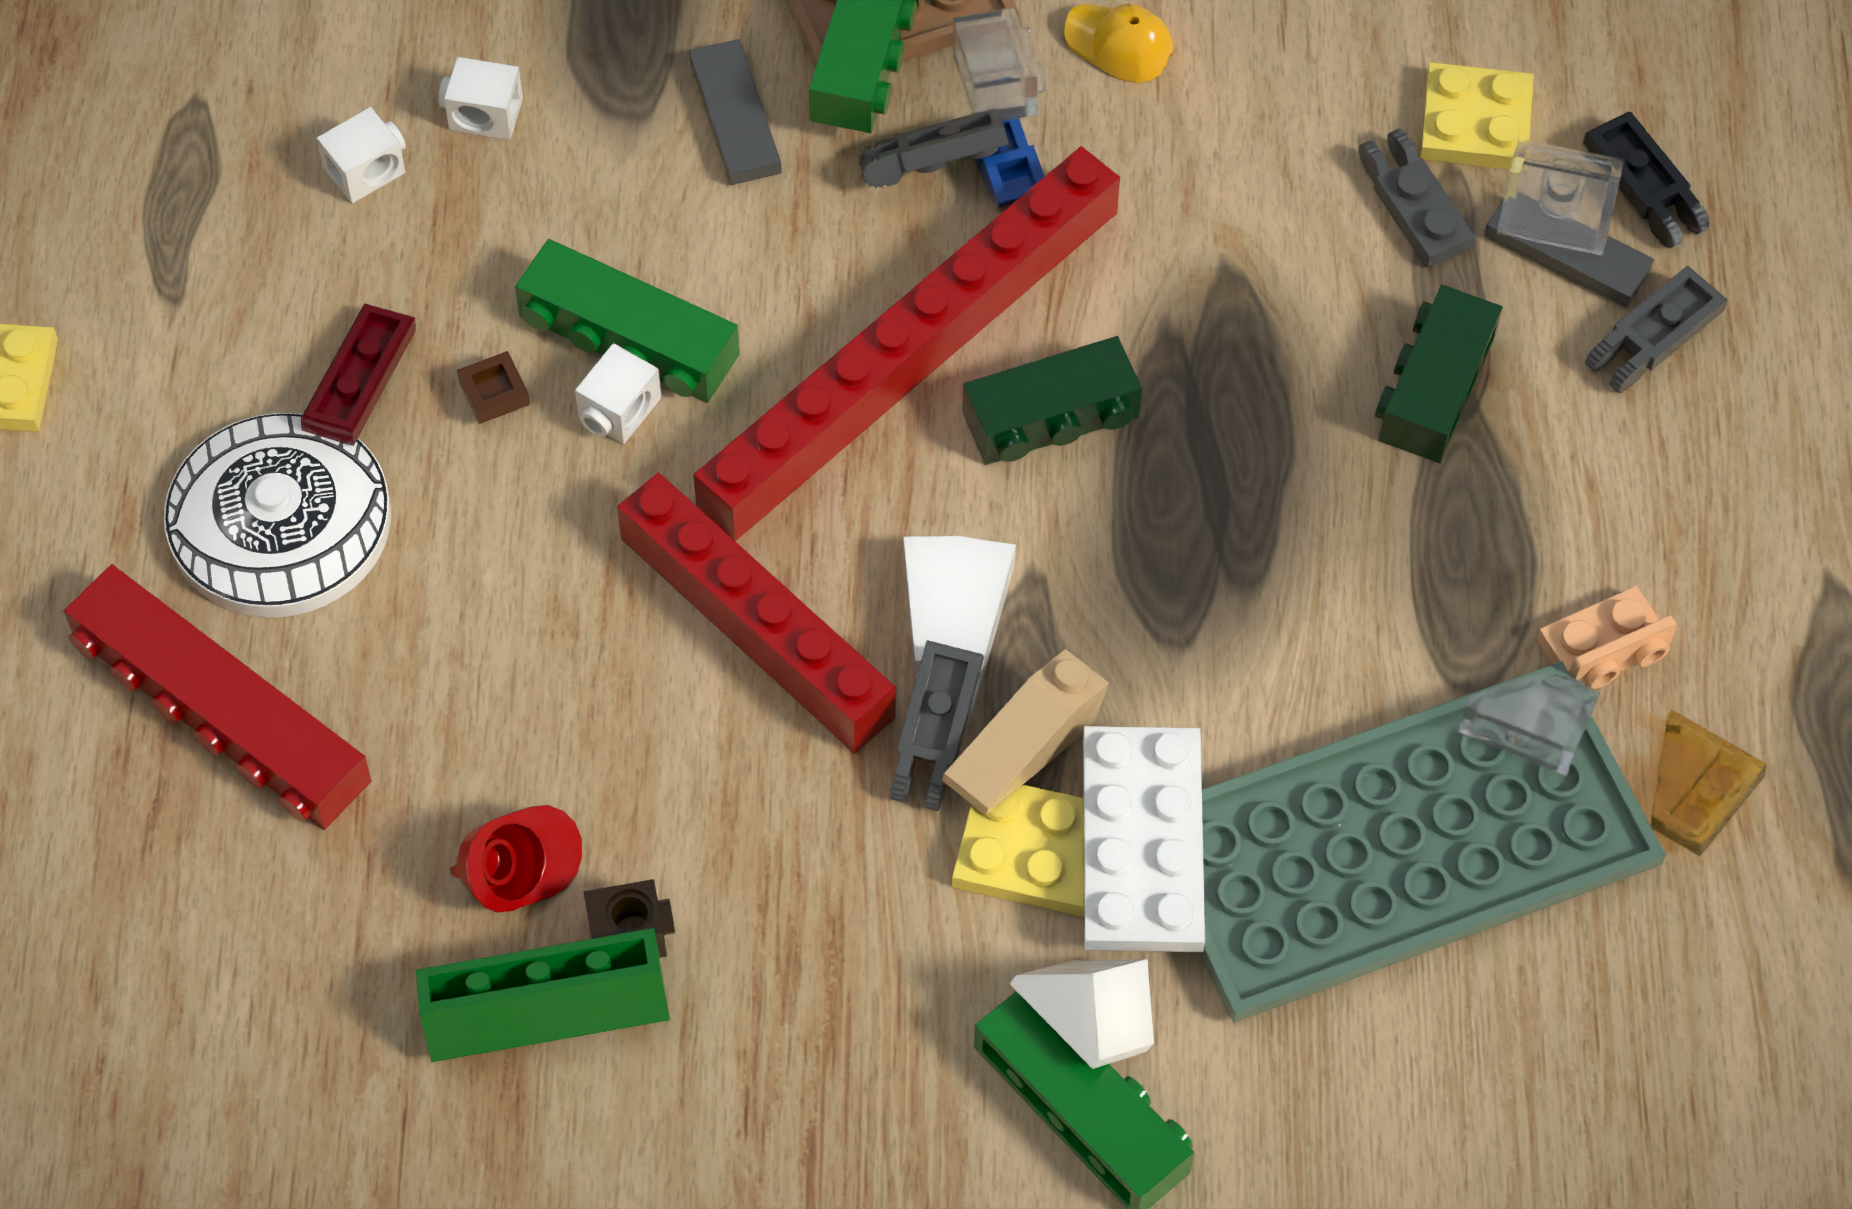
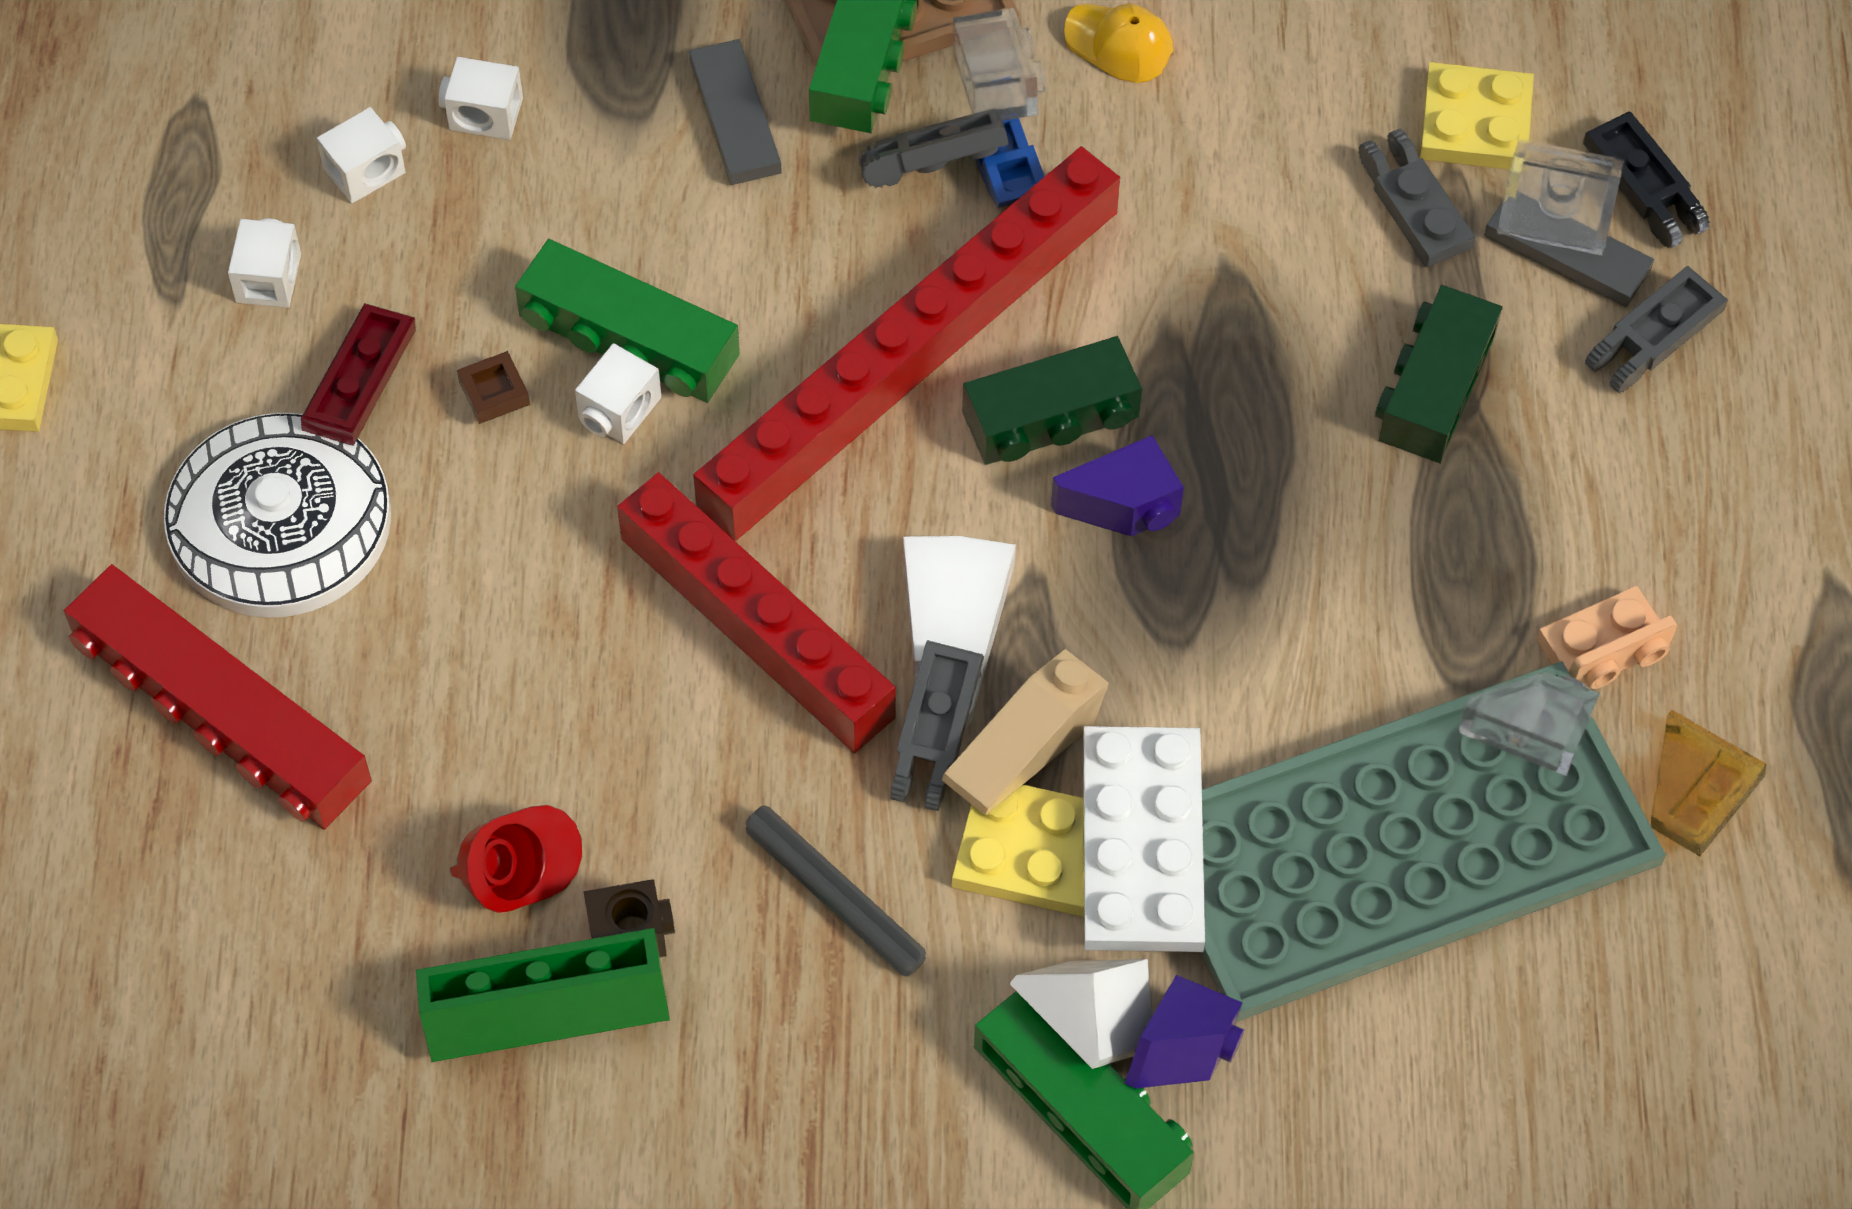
none -> white brick [228,218,301,308]
none -> dark grey axle [745,805,926,977]
none -> dark purple slope [1051,435,1184,536]
none -> dark purple slope [1125,975,1245,1089]

